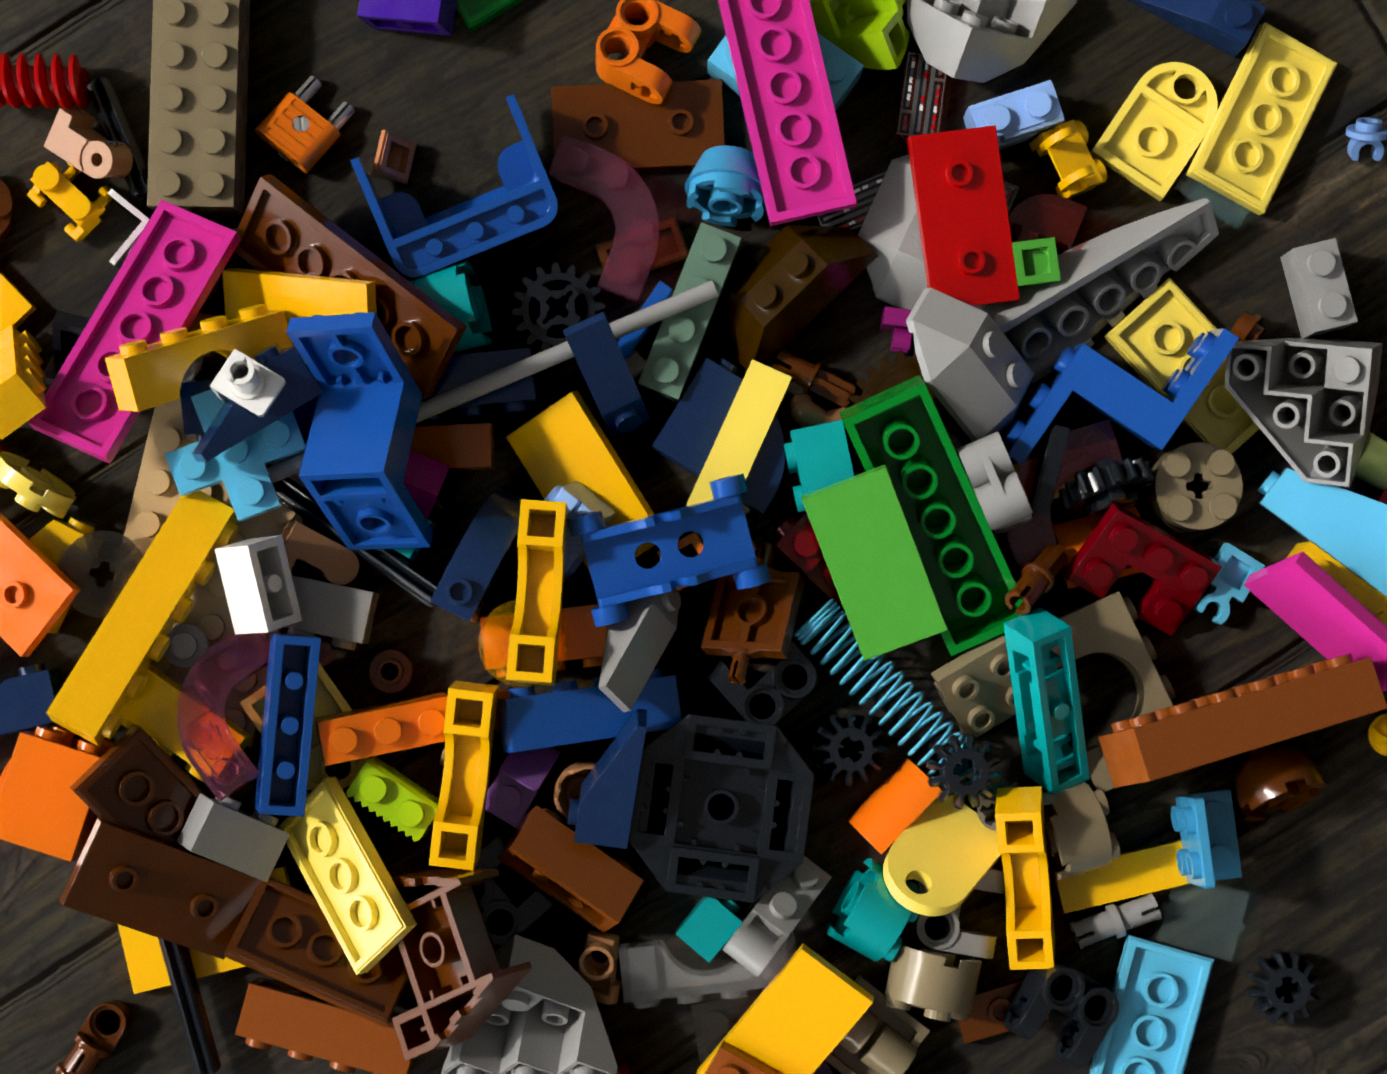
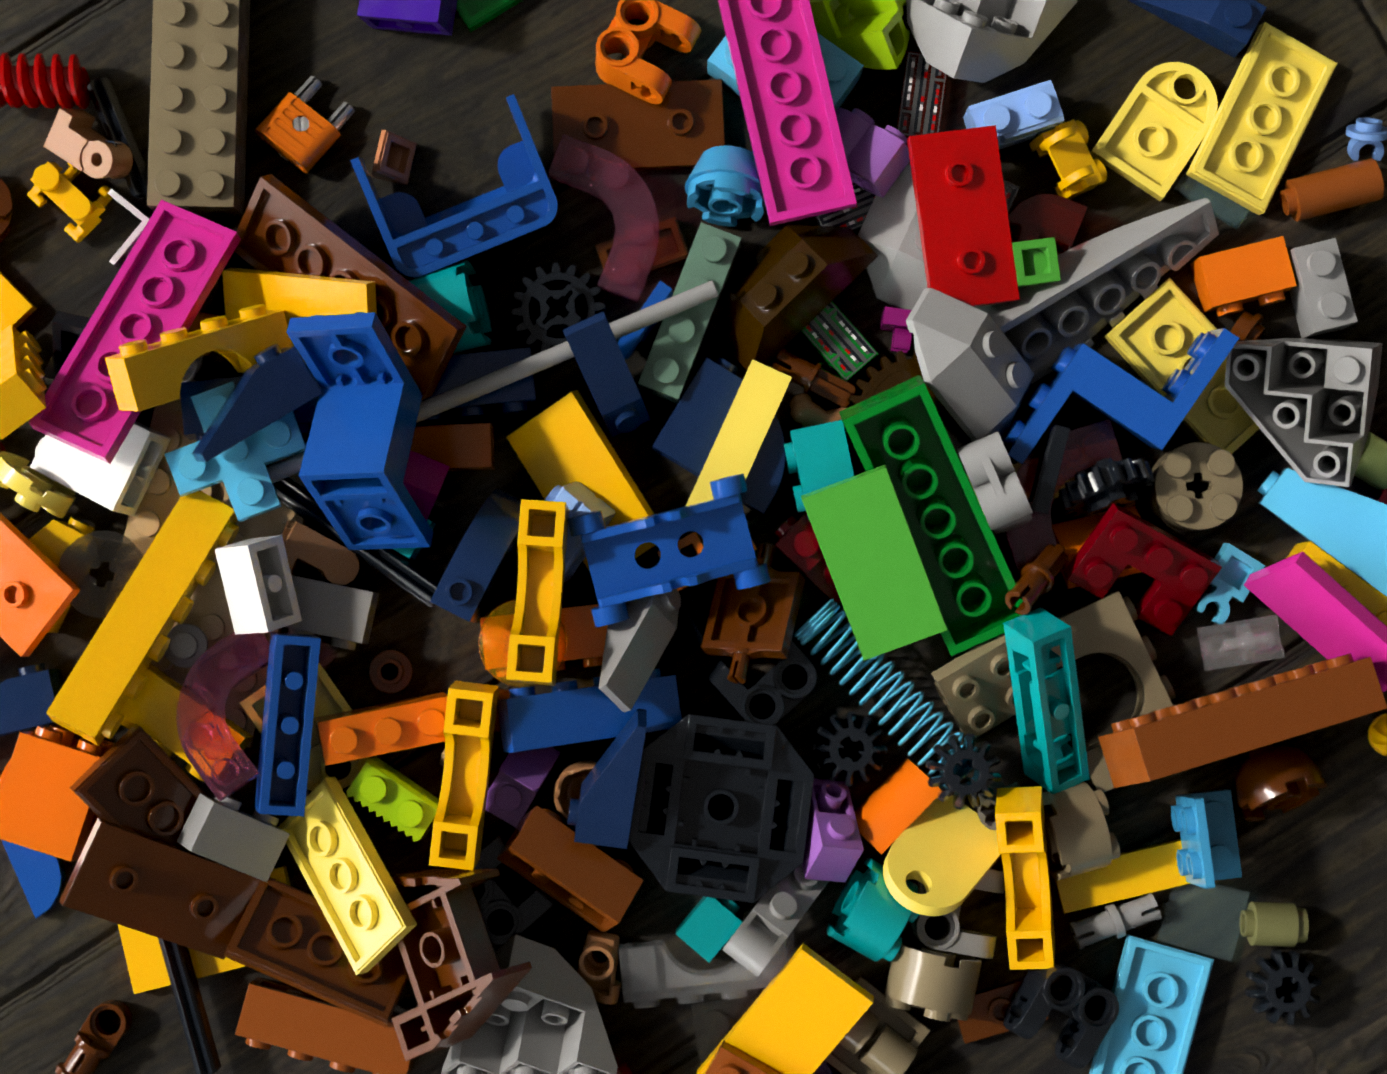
white bracket [210,349,286,417] -> none
none -> blue tile [1,840,66,918]
none -> white brick [30,421,171,516]
none -> tile [800,301,878,381]
none -> medium lavender slope [802,778,864,883]
none -> medium lavender brick [835,107,910,198]
none -> orange brick [1190,236,1297,317]
none -> clear hips [1197,614,1285,671]
none -> olive brick [1239,901,1309,947]
none -> dark orange brick [1280,158,1384,222]

